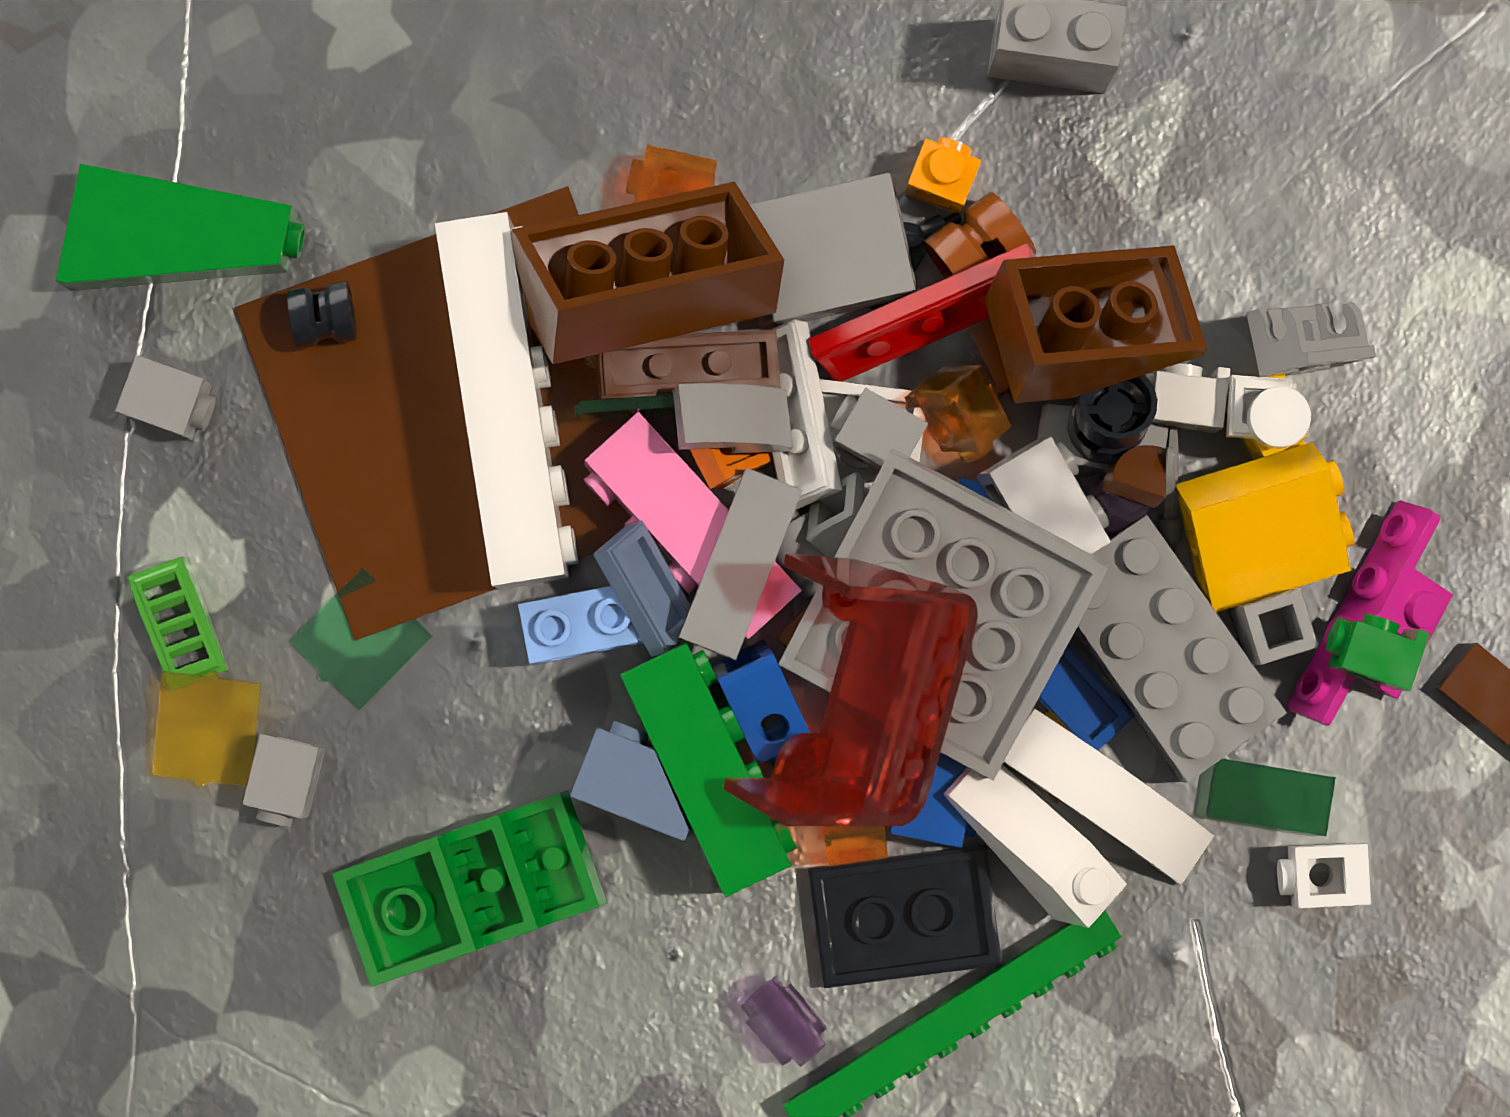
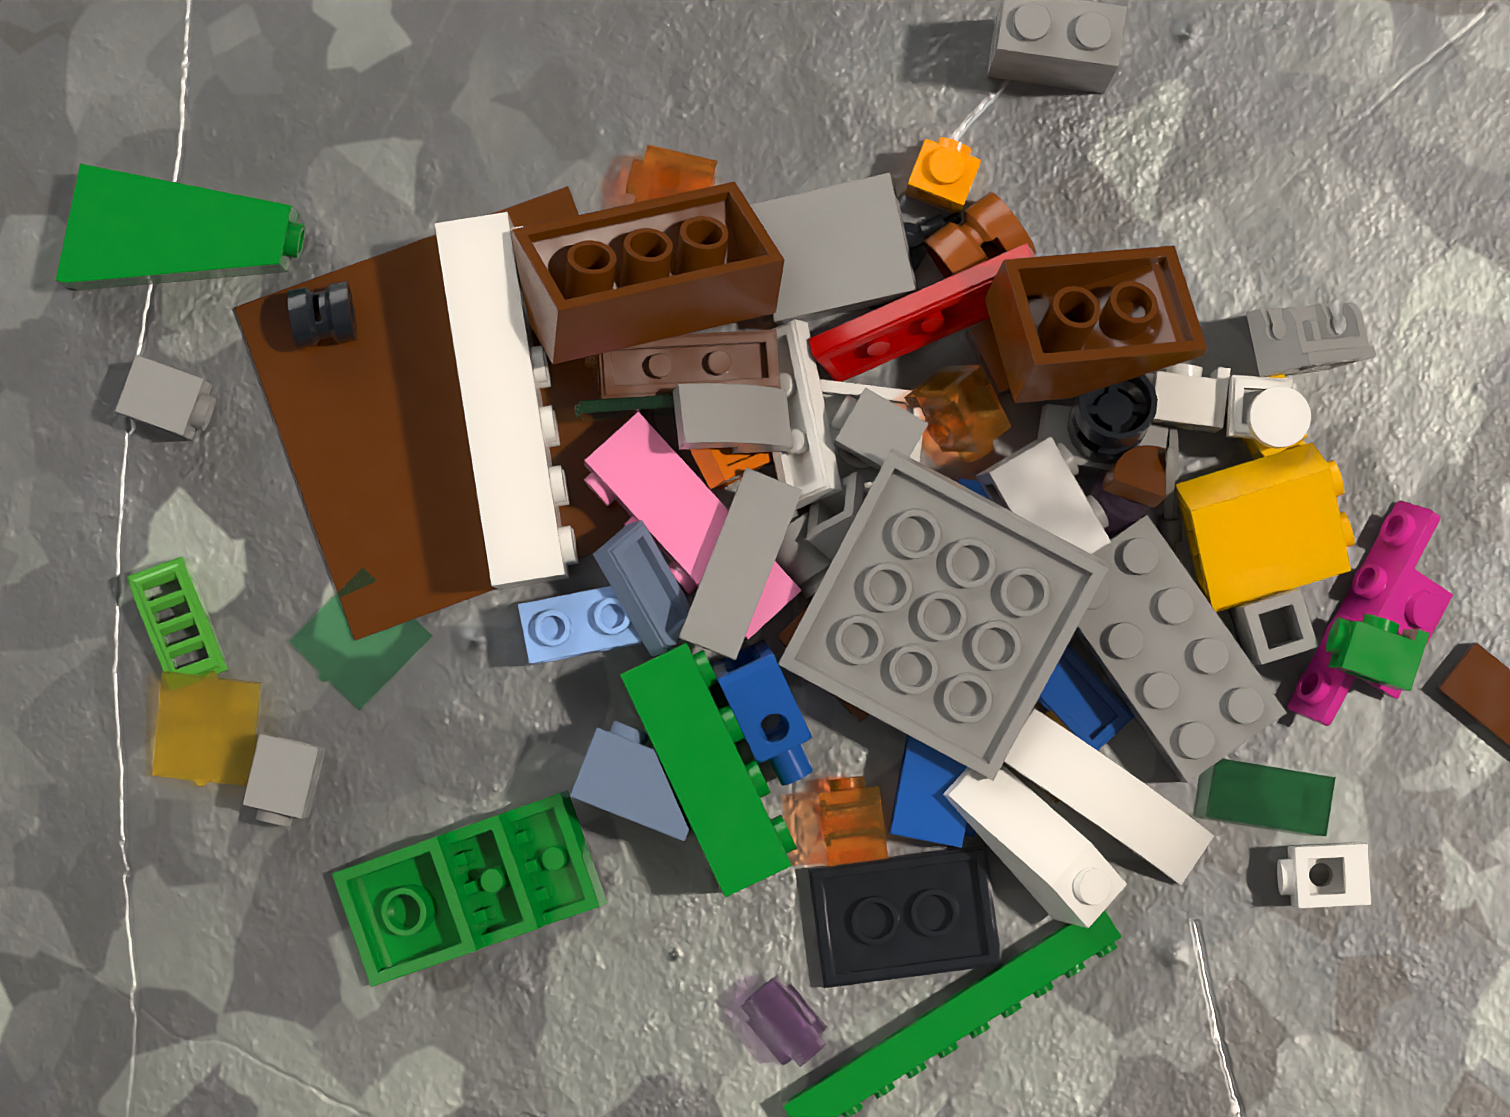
clear red windscreen [723,554,978,826] -> none

